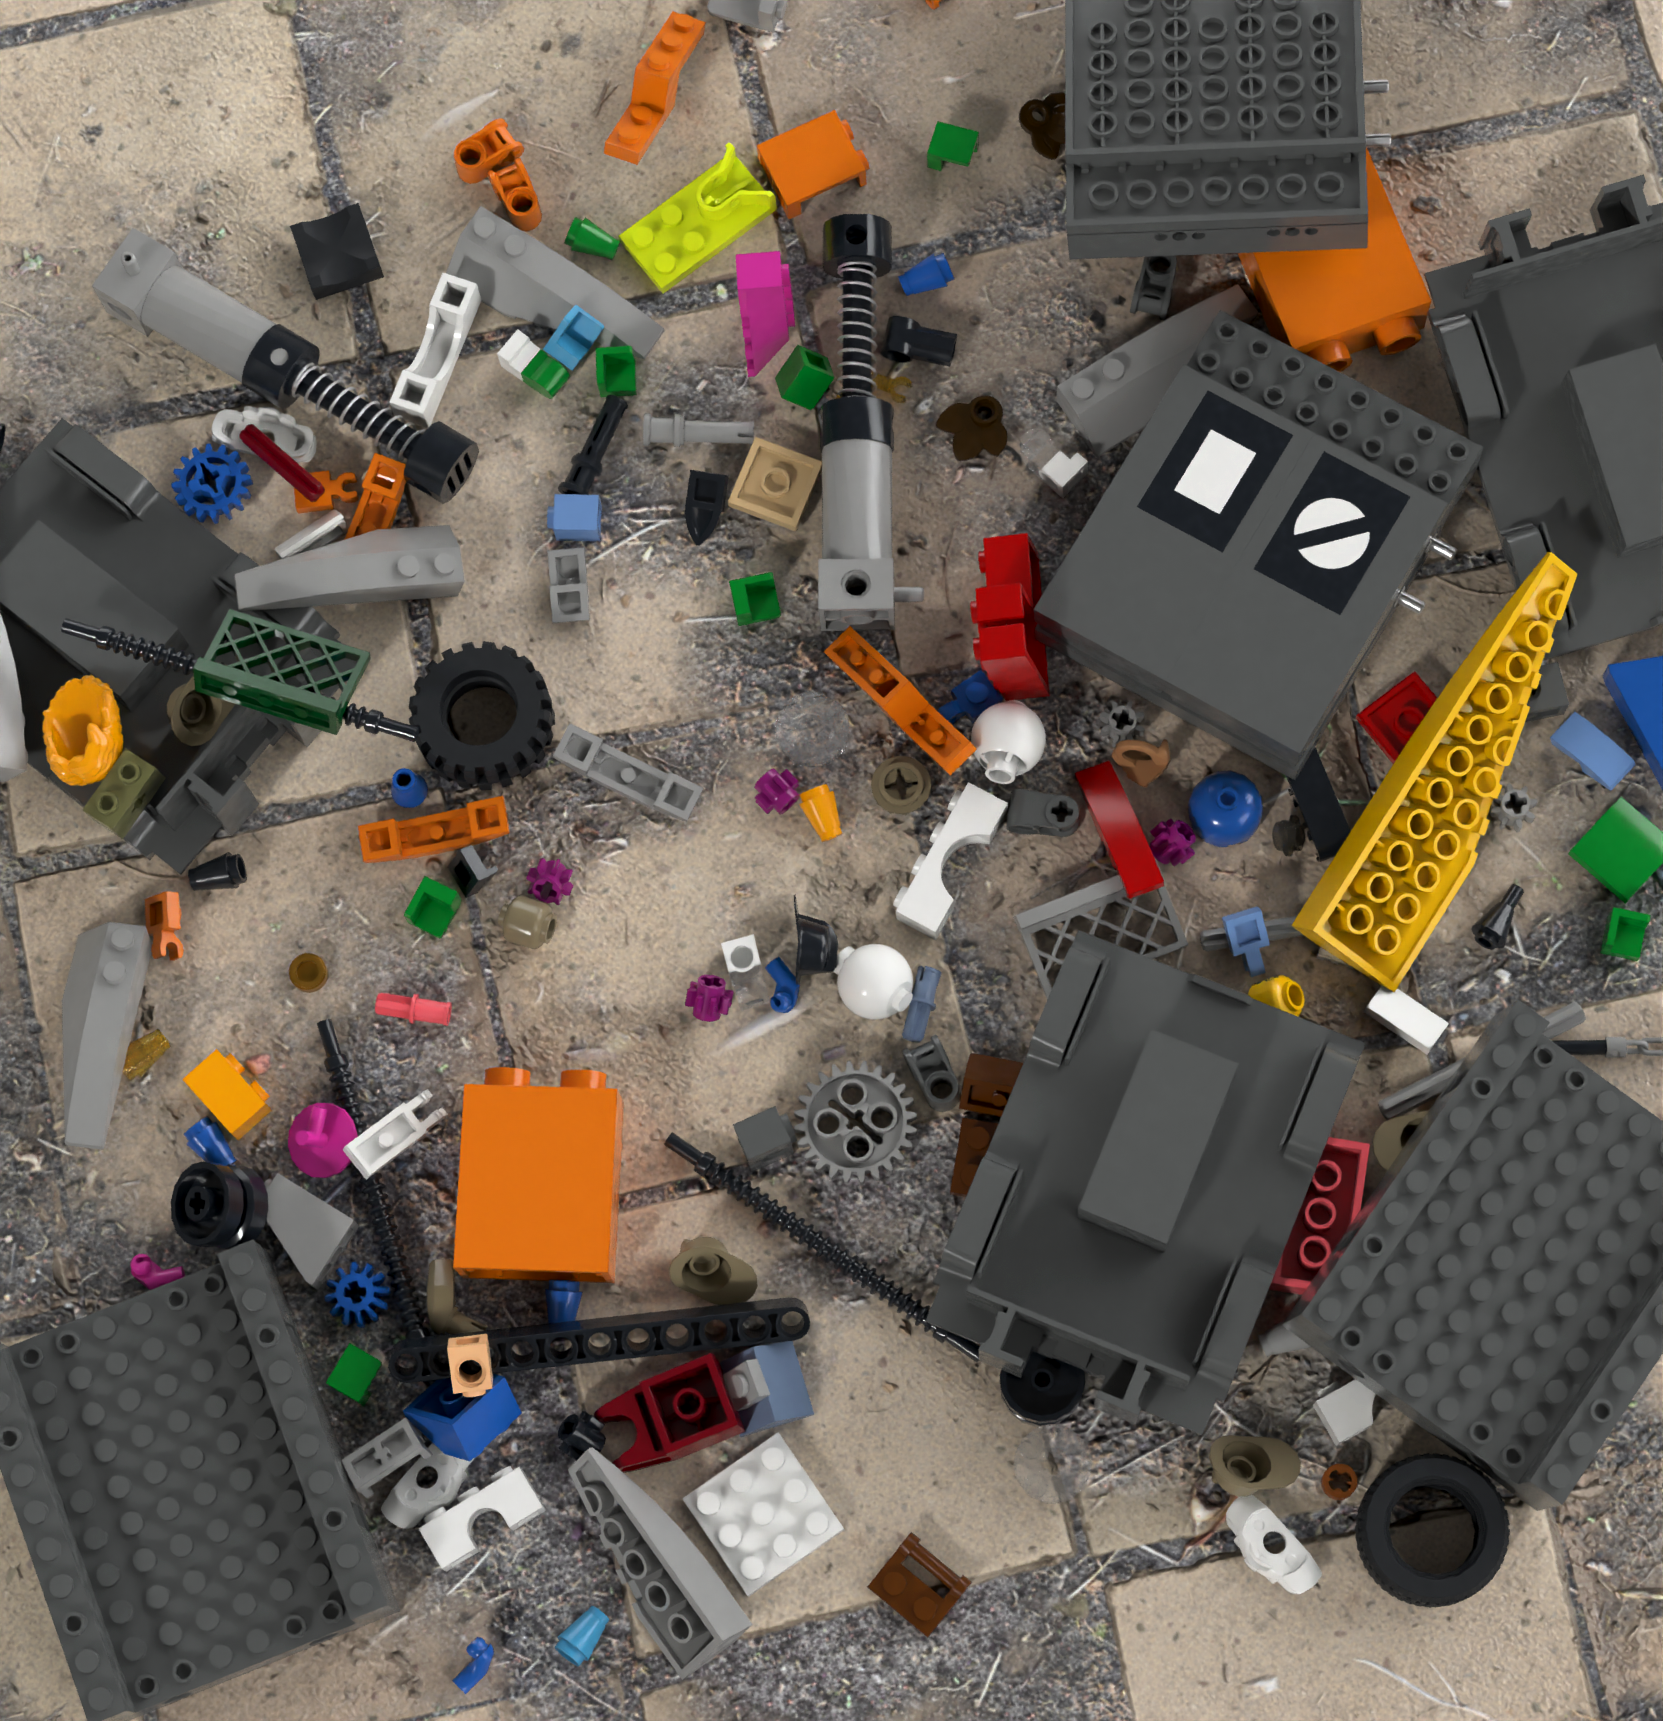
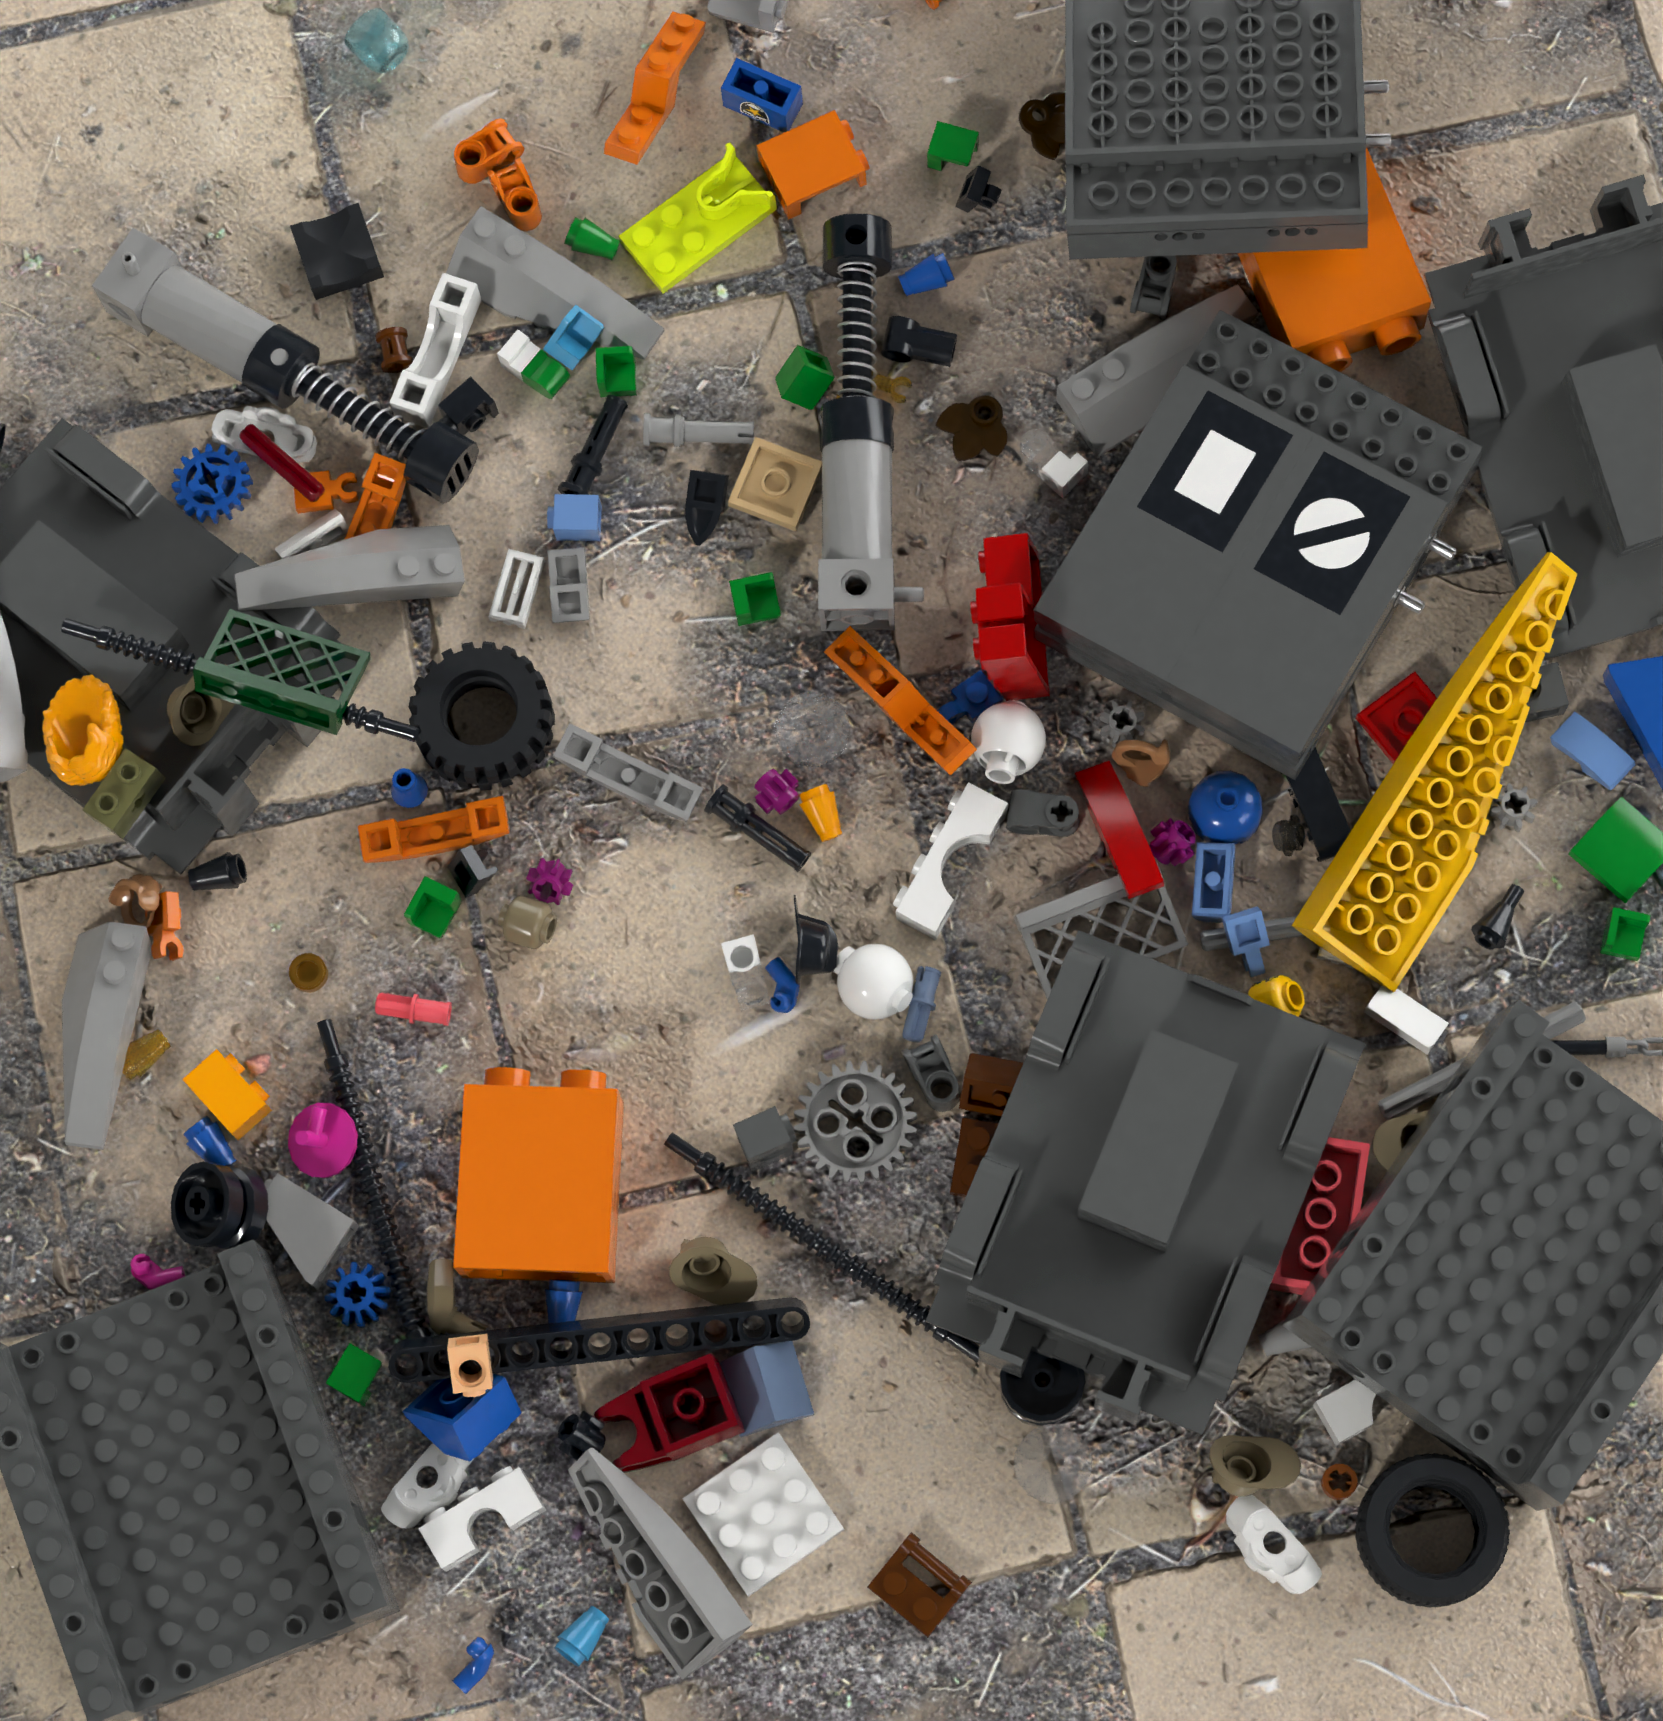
light grey hinge [341,1417,433,1498] -> none
white hinge [343,1089,448,1180] -> none
magenta gear [685,975,733,1022] -> none
light grey plate [722,1359,771,1411] -> none
dark pink wedge [735,251,795,377] -> none
dark tan gear [871,756,931,816] -> none
none -> medium nougat piece [108,874,162,928]
none -> clear light blue helmet [345,8,409,73]
none -> reddish brown bush [375,327,413,373]
none -> black brick [438,376,499,435]
none -> white tile [488,549,545,629]
none -> black pin [704,784,811,872]
none -> blue brick [721,58,803,132]
none -> black tile [955,165,1002,213]
none -> medium blue brick [1192,842,1236,923]

